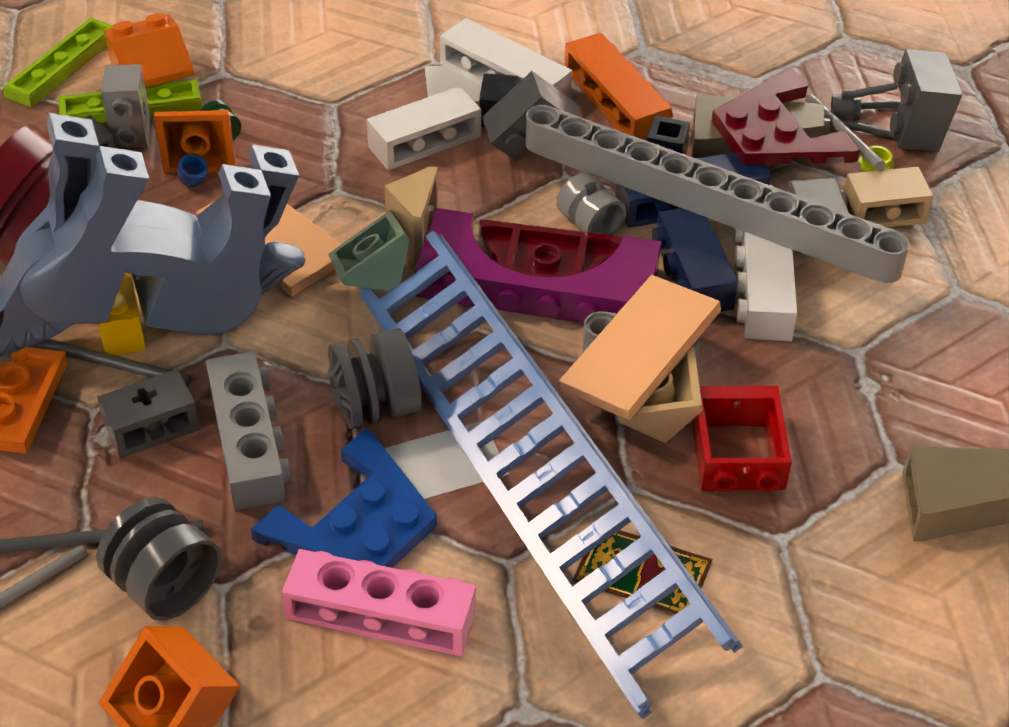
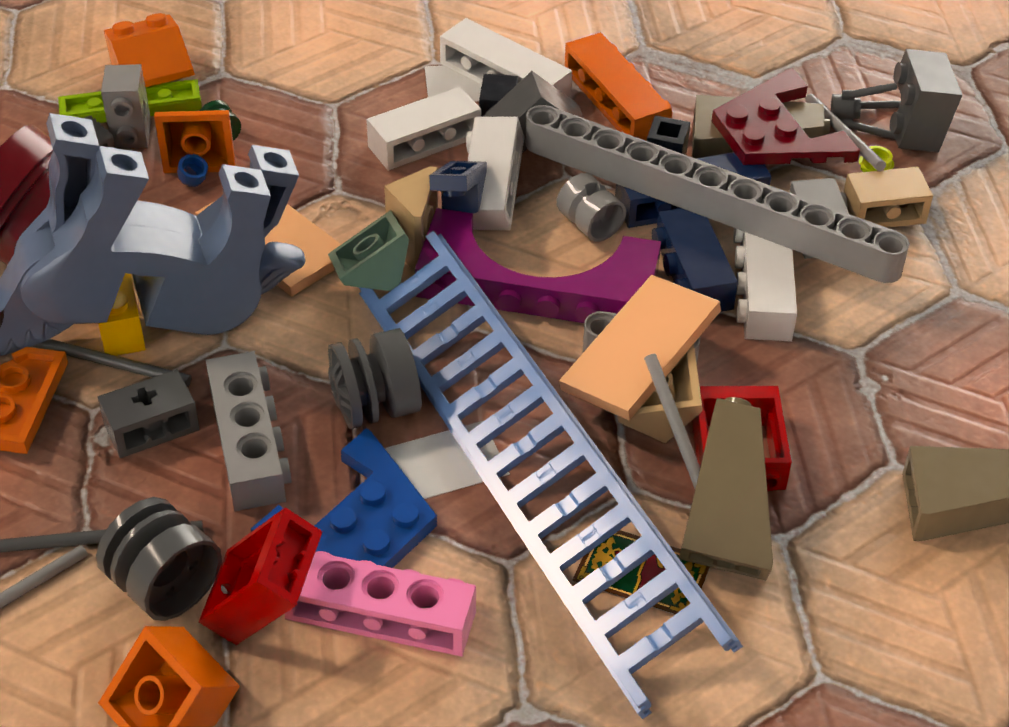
lime tile [2,17,113,108] -> none
dark red wing [479,219,623,277] -> none
none -> red window [198,507,323,645]
none -> dark blue slope [429,161,487,214]
none -> white brick [466,117,524,230]
none -> light grey axle [644,354,700,488]
none -> dark tan slope [679,397,773,581]

